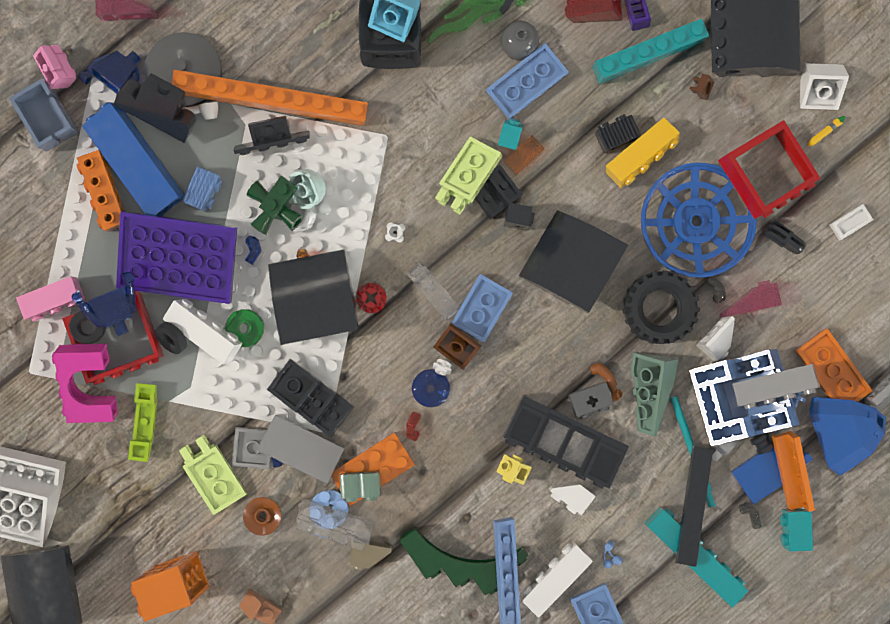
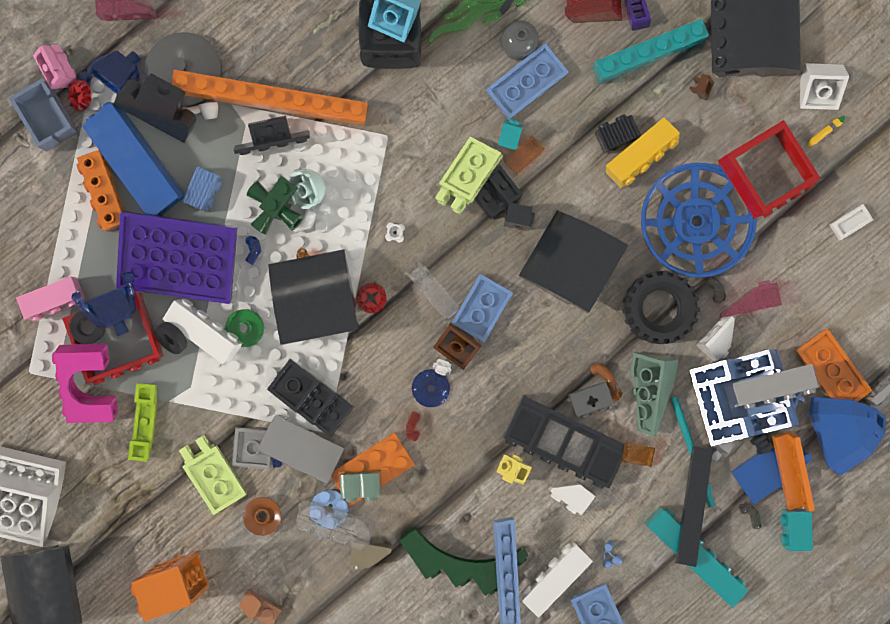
black arm [764,219,806,254] -> none
none -> red gear [67,80,92,111]
none -> clear orange tile [621,442,655,467]

